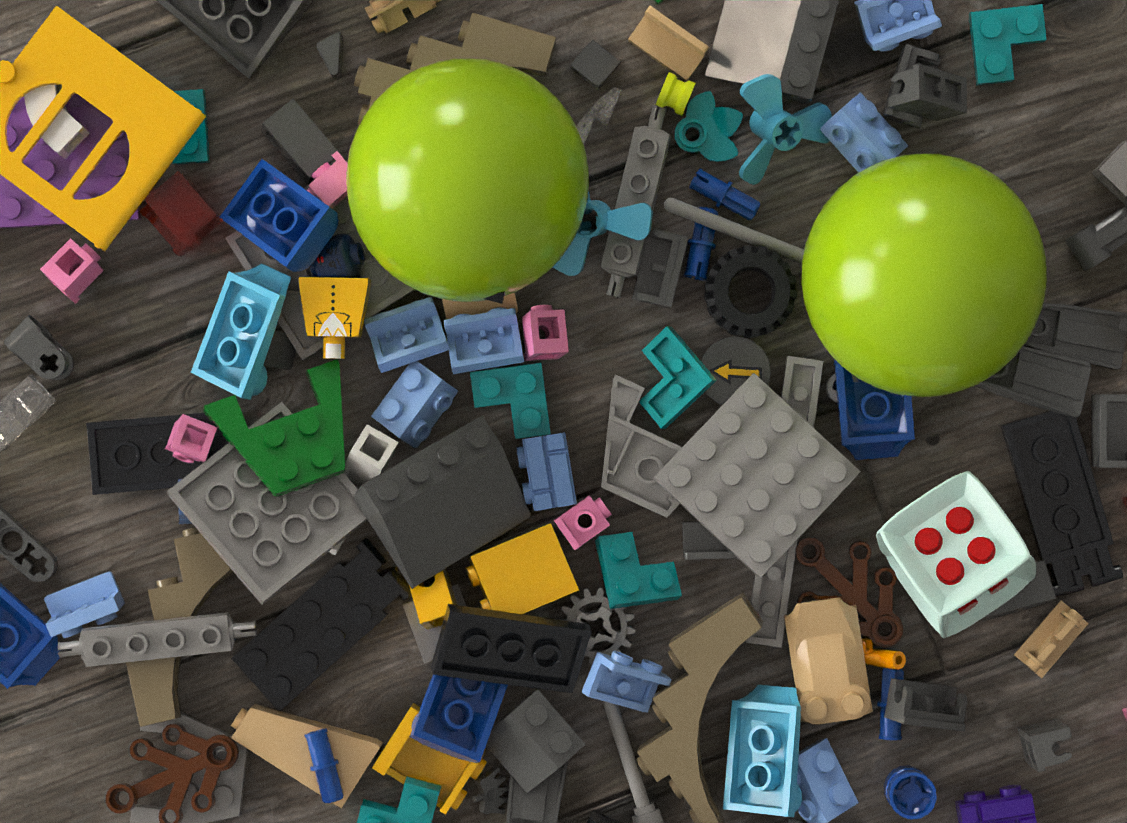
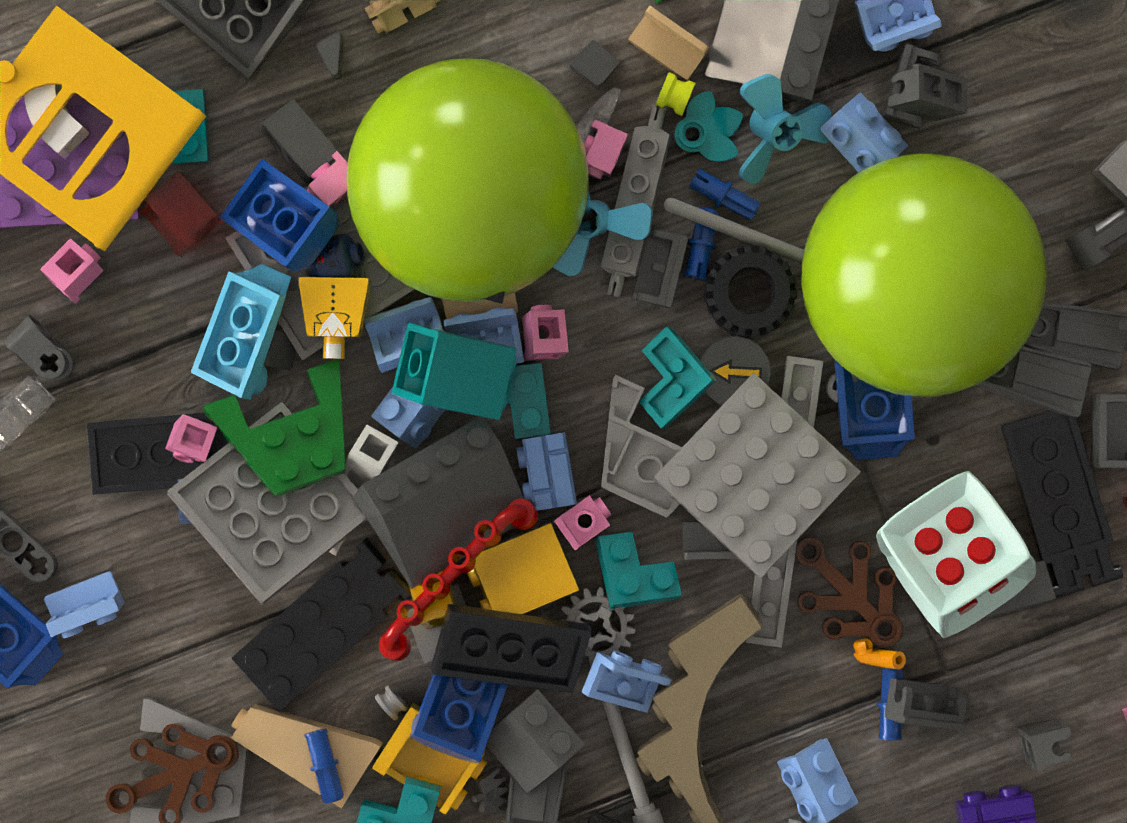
light grey plate [58,612,257,667] -> none
dark tan arch [126,527,233,727] -> none
dark tan arch [348,13,556,157] -> none
medium azure slope [723,685,802,817] -> none
tan slope [784,597,873,724] -> none
blue wheel [883,765,937,820] -> none
teal plate [969,4,1047,86] -> none
tan hinge [1014,600,1089,678] -> none
none -> light grey bush [375,685,409,721]
none -> red bar [379,499,538,662]
none -> teal slope [391,322,516,420]
none -> bright pink brick [584,120,628,180]

